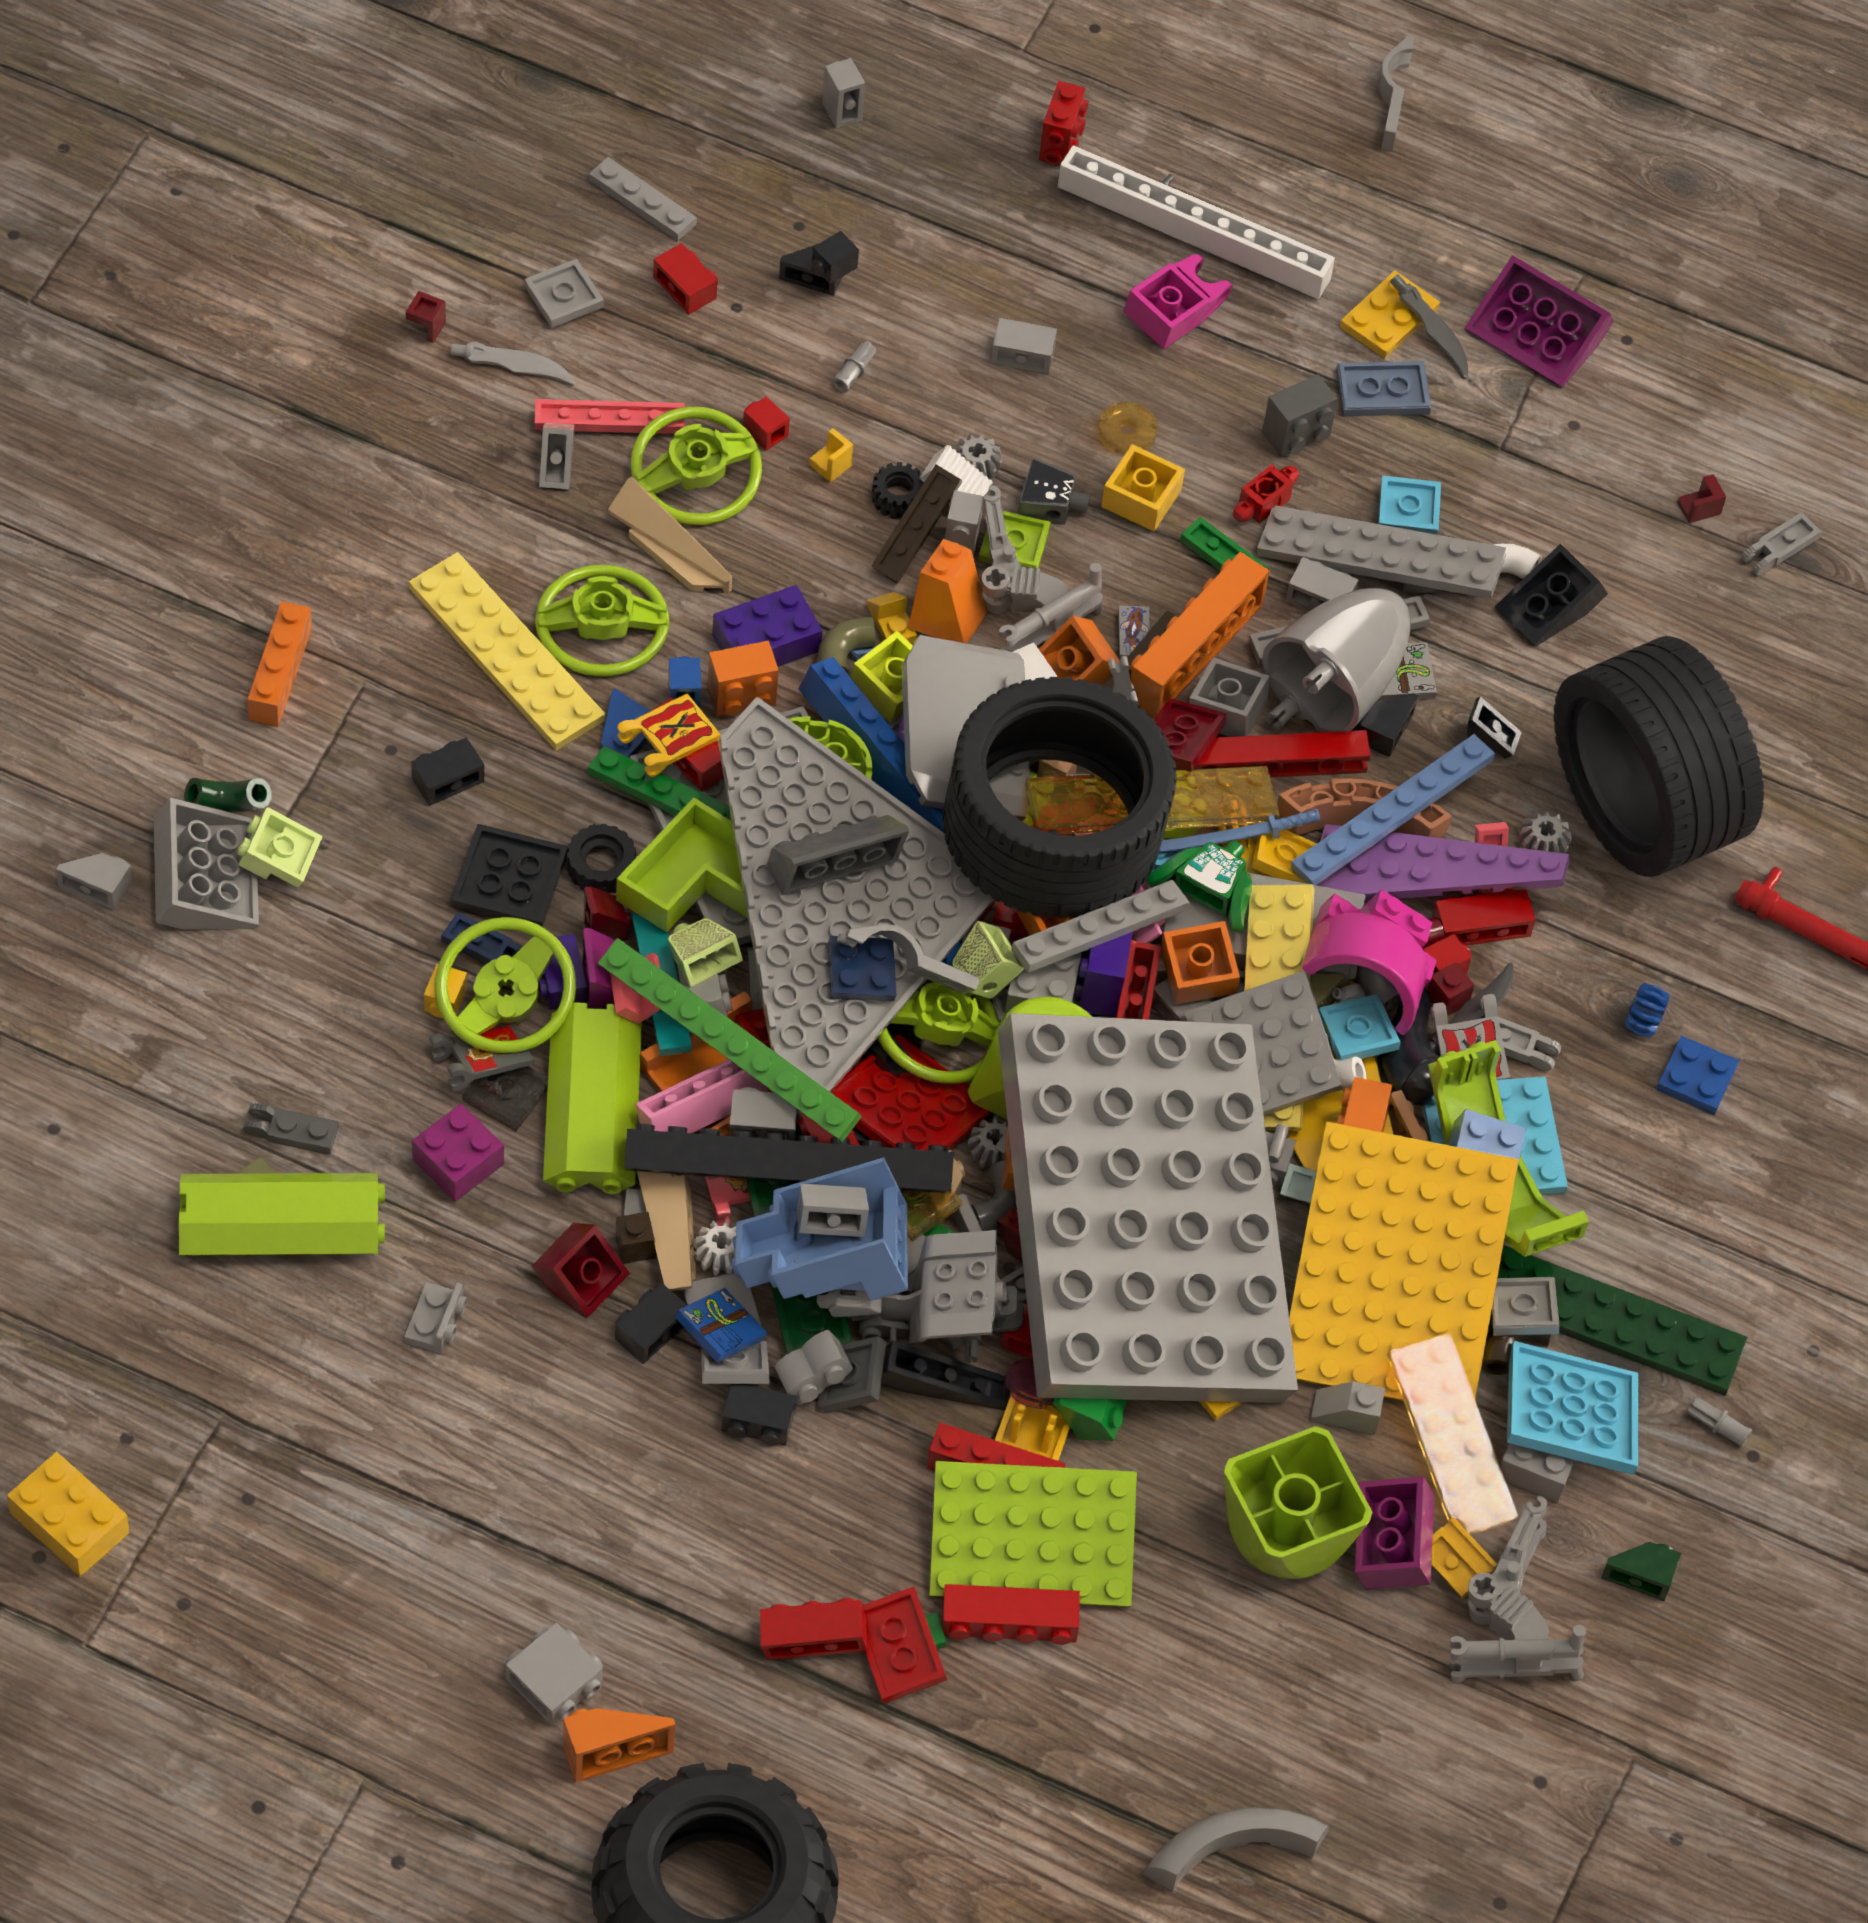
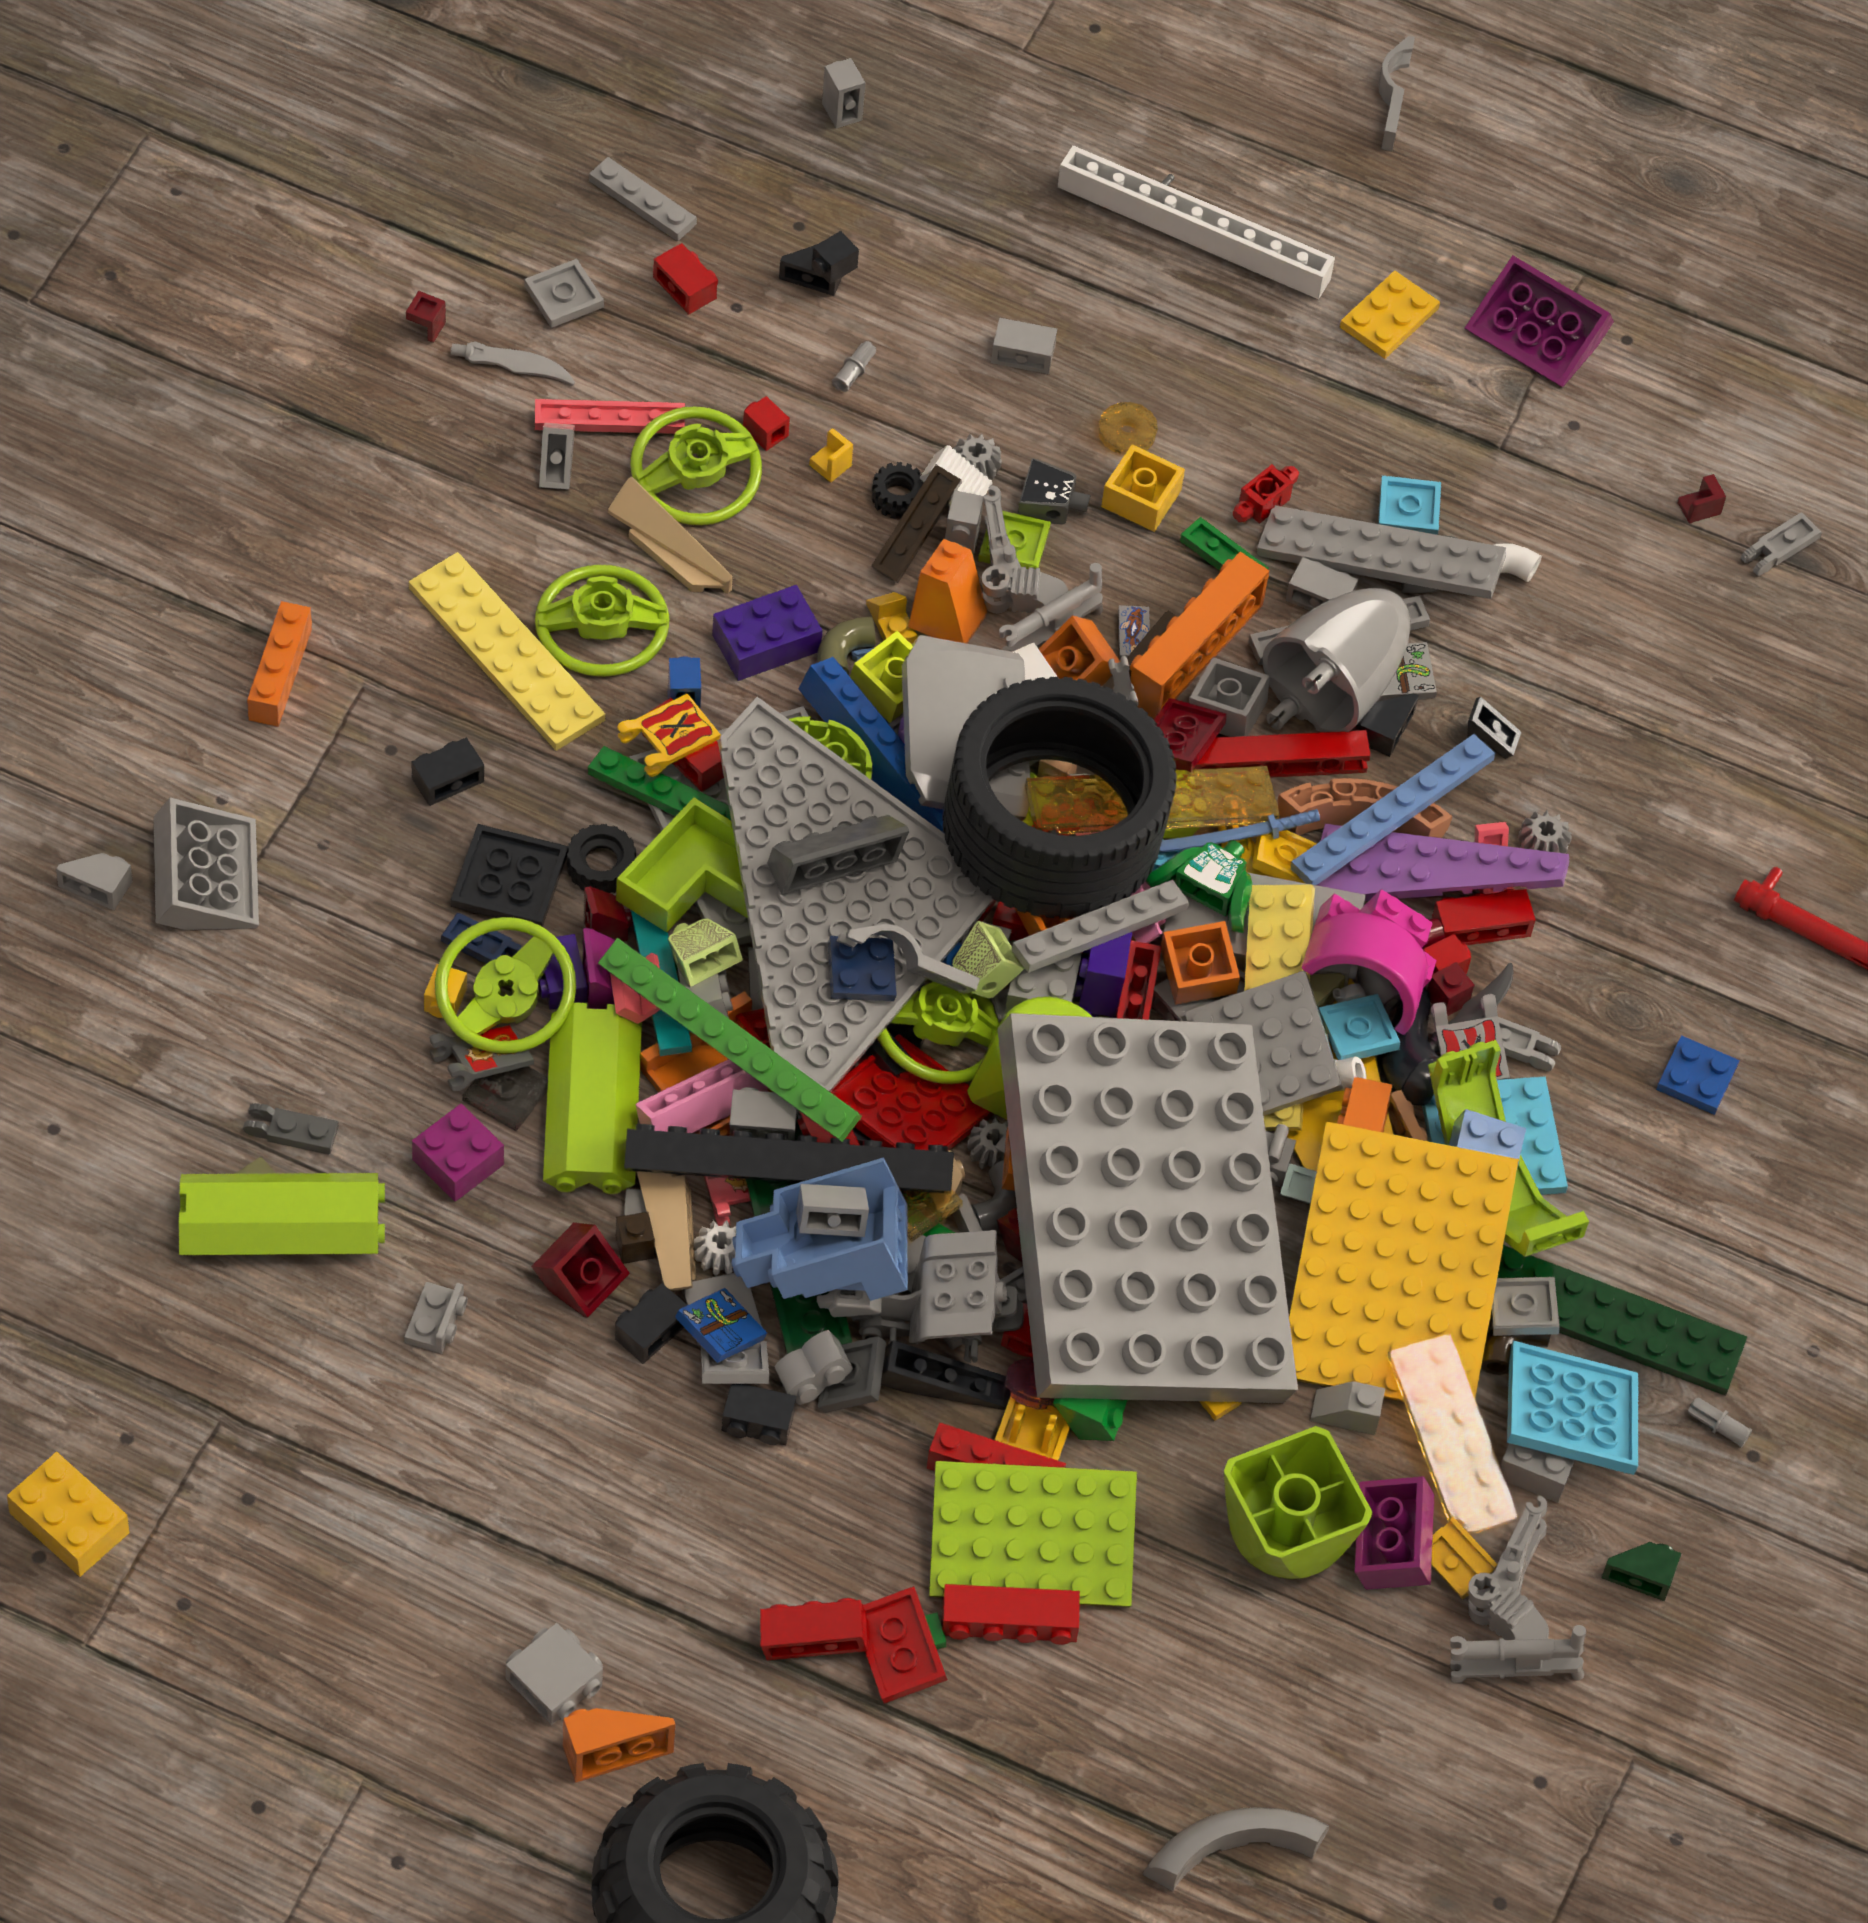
dark green cylinder [184,778,272,812] -> none
yellowish green plate [236,807,323,888] -> none
blue wing [601,688,650,758] -> none
orange brick [707,640,779,717] -> none
red brick [1039,81,1089,166] -> none
dark pink brick [1123,254,1233,349] -> none
dark grey brick [1262,374,1338,457] -> none
sand blue tile [1336,361,1431,416] -> none
dark grey sword [1390,274,1468,379] -> none
black slope [1495,544,1608,647] -> none
black tyre [1553,636,1764,877] -> none
blue gear [1624,983,1670,1038] -> none

